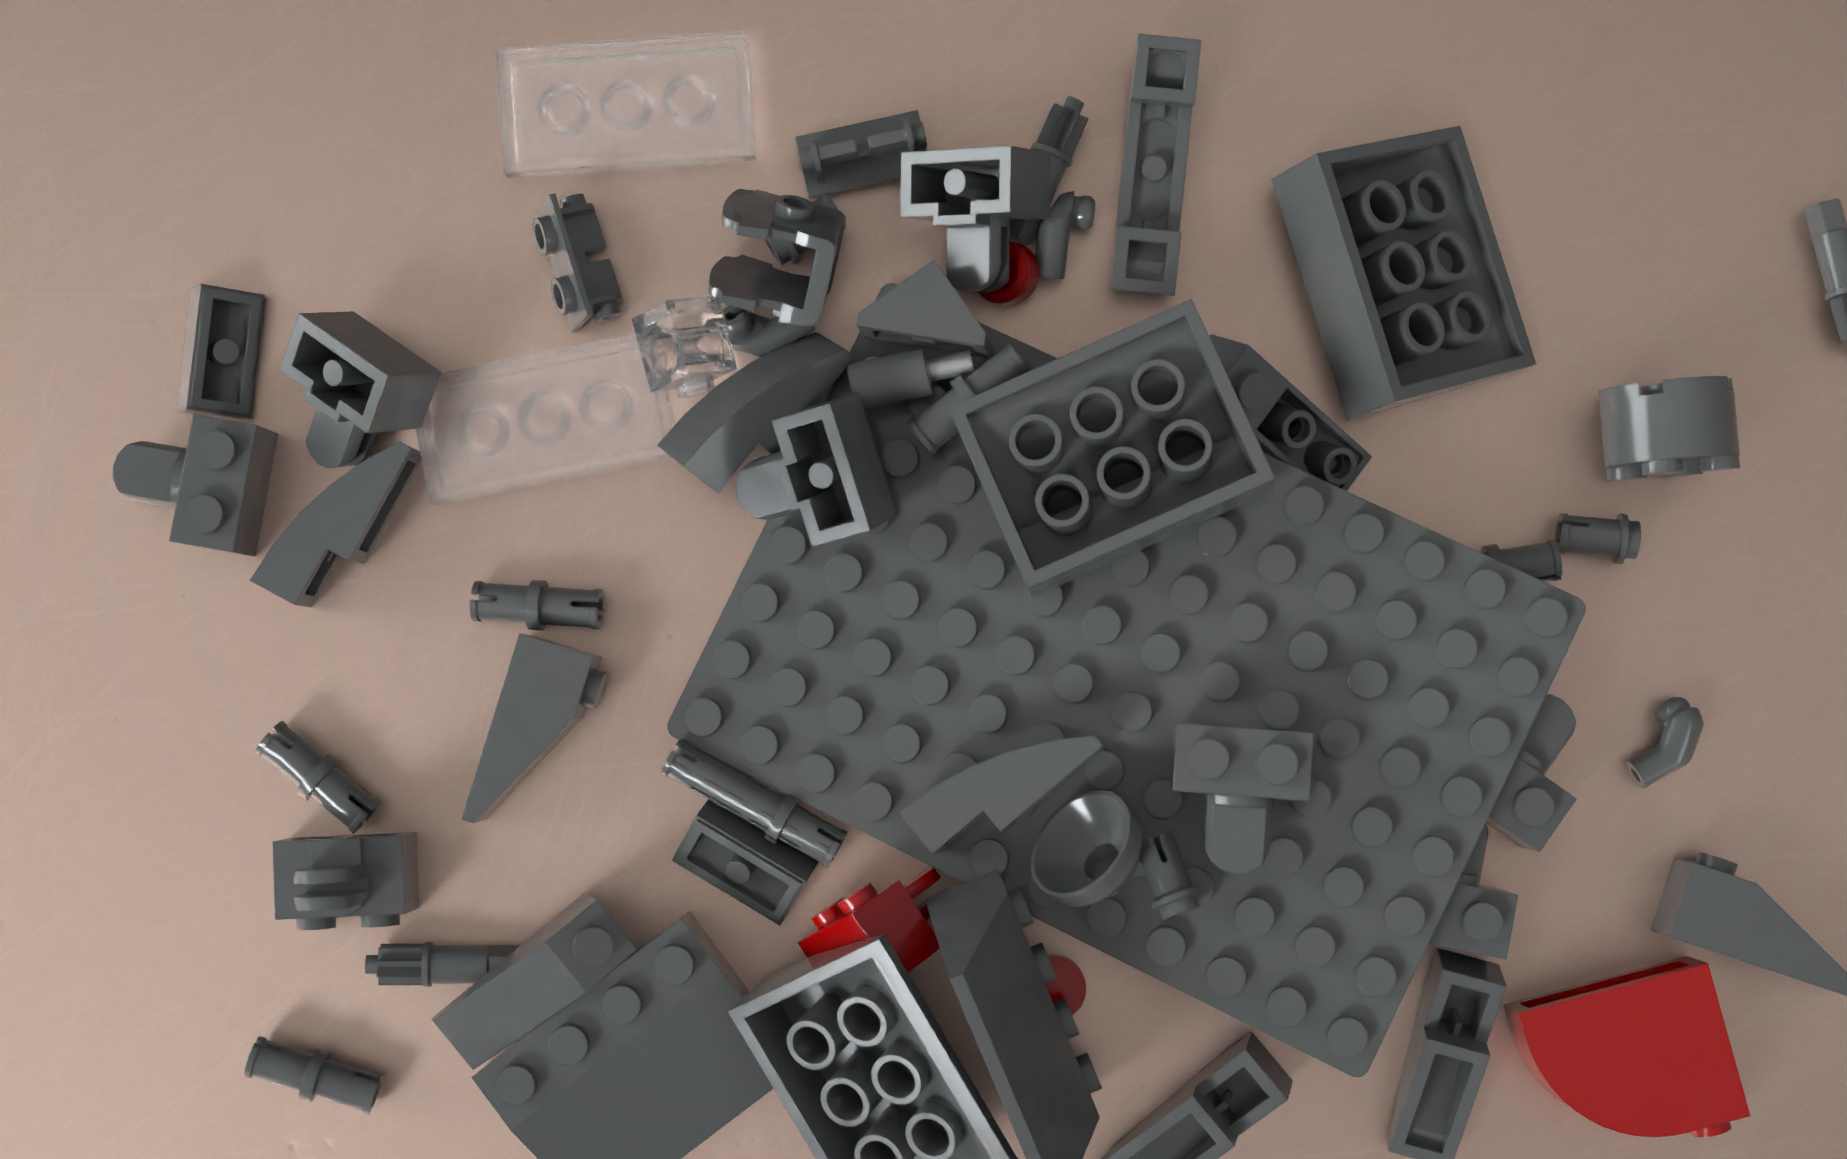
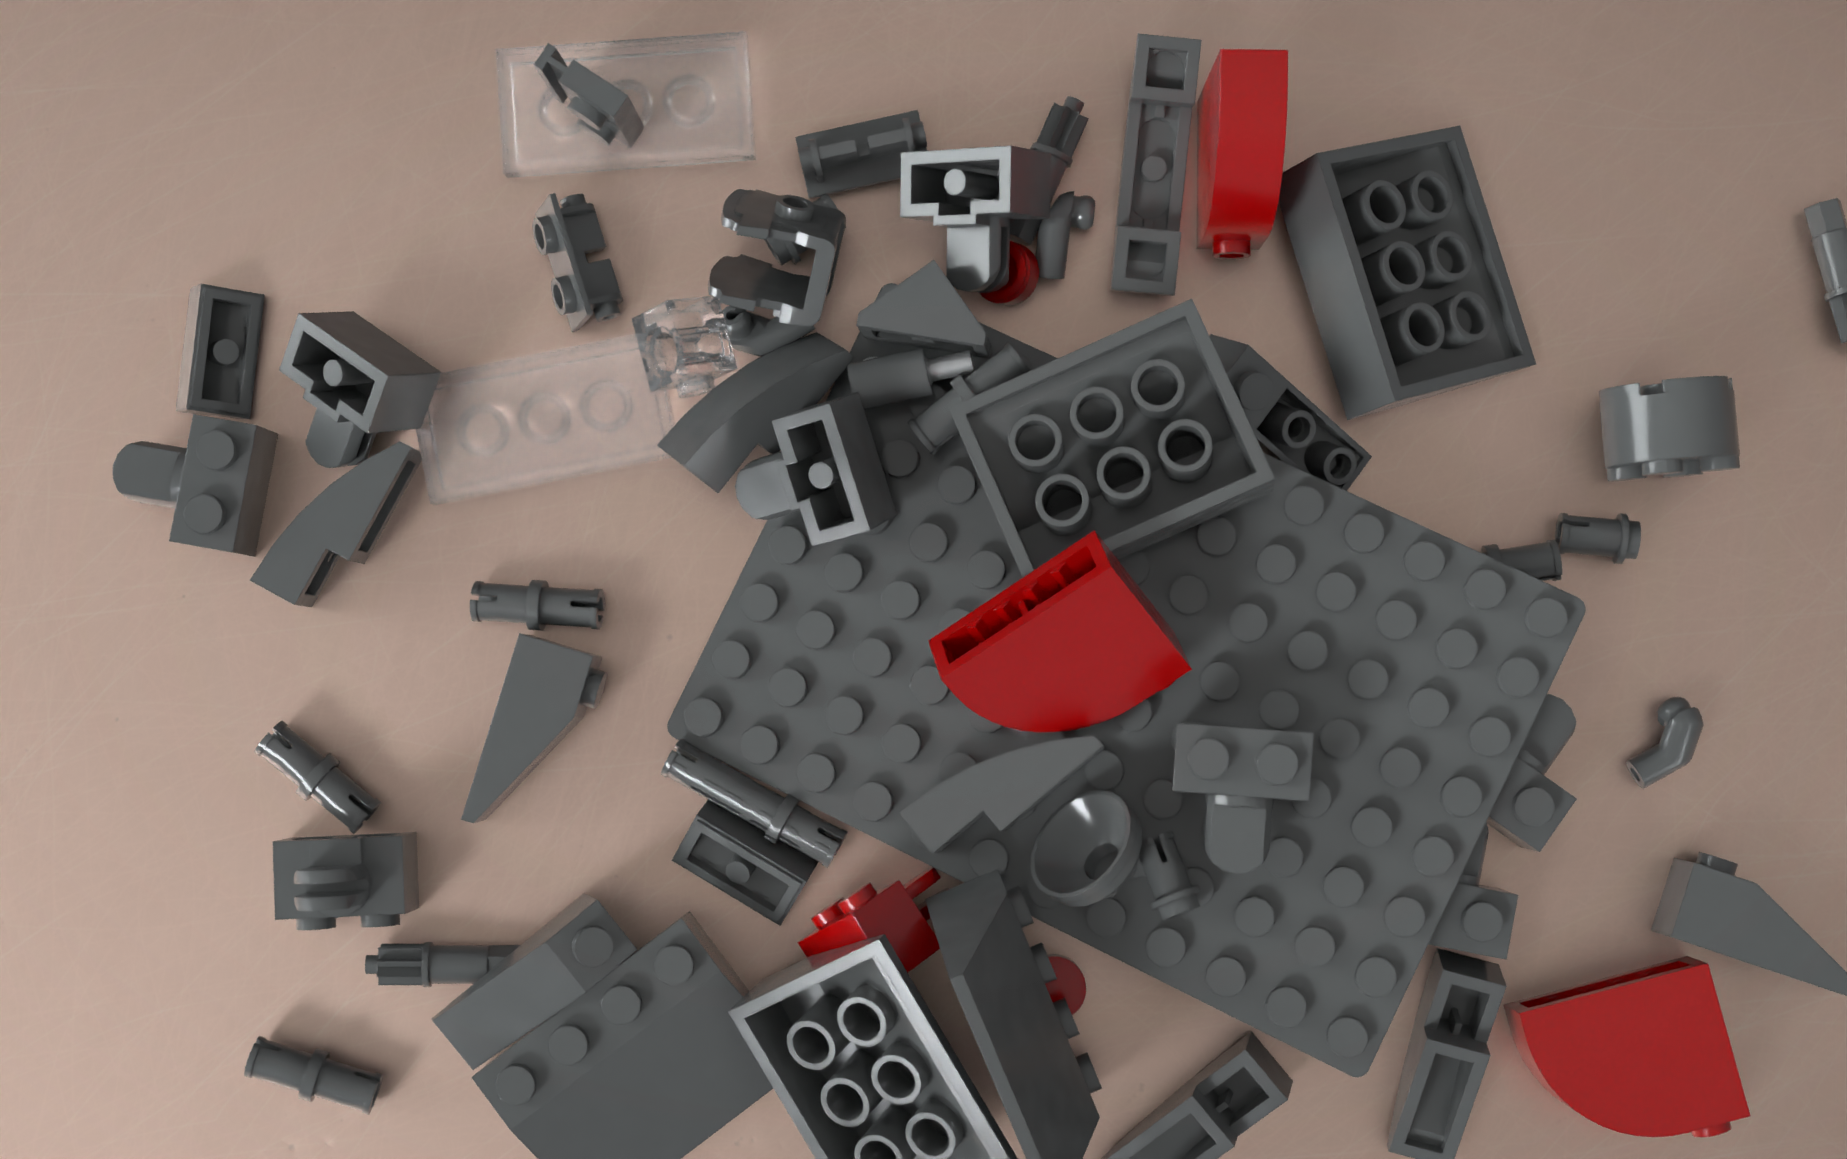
none -> dark grey plate [534,43,645,148]
none -> red brick [928,530,1192,732]
none -> red brick [1196,49,1288,259]

